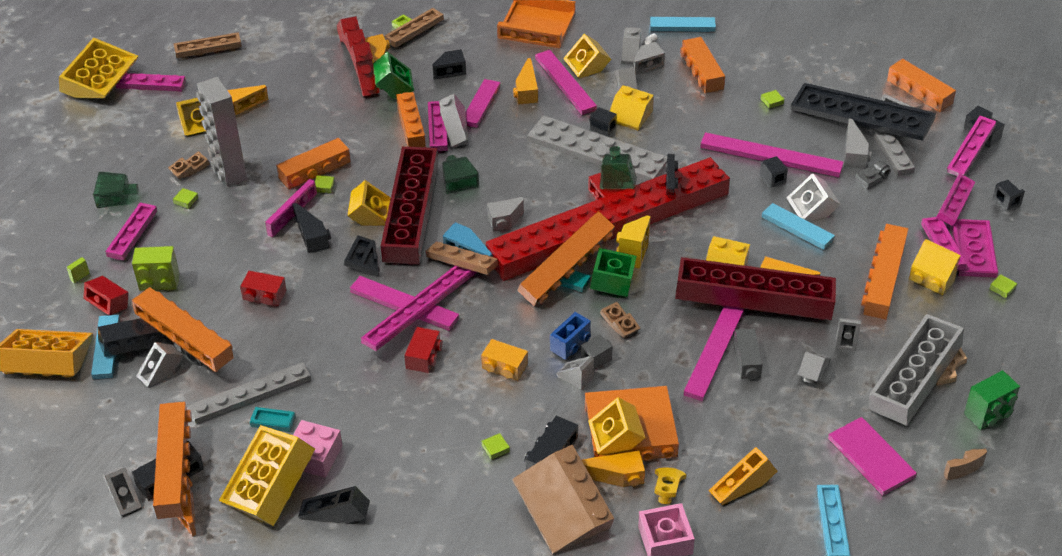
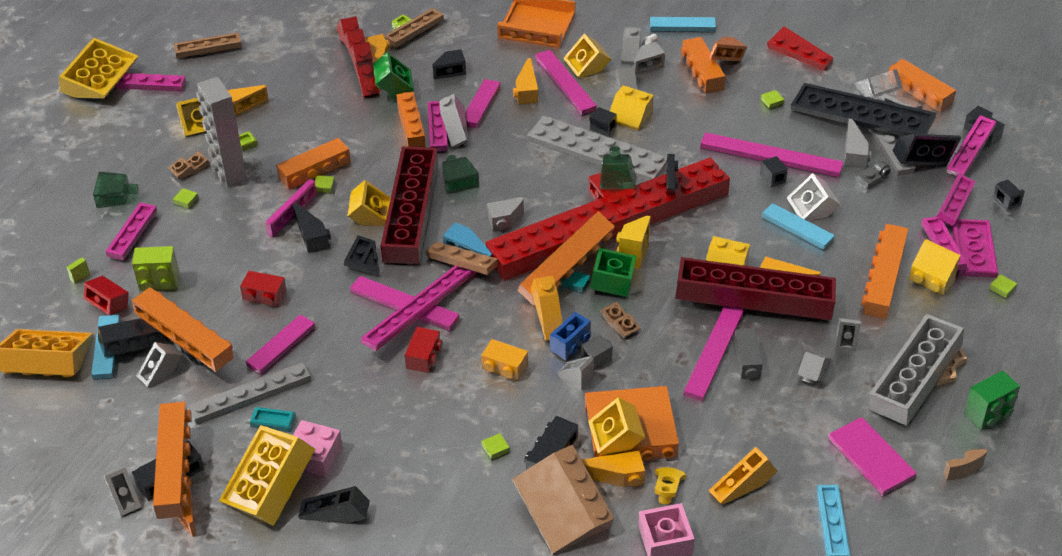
none -> lime tile [239,131,258,151]
none -> dark pink tile [246,314,315,375]
none -> light orange slope [531,276,563,342]
none -> orange slope [708,36,748,61]
none -> red wing [767,26,834,71]
none -> clear slope [852,69,903,100]
none -> black slope [892,134,961,166]

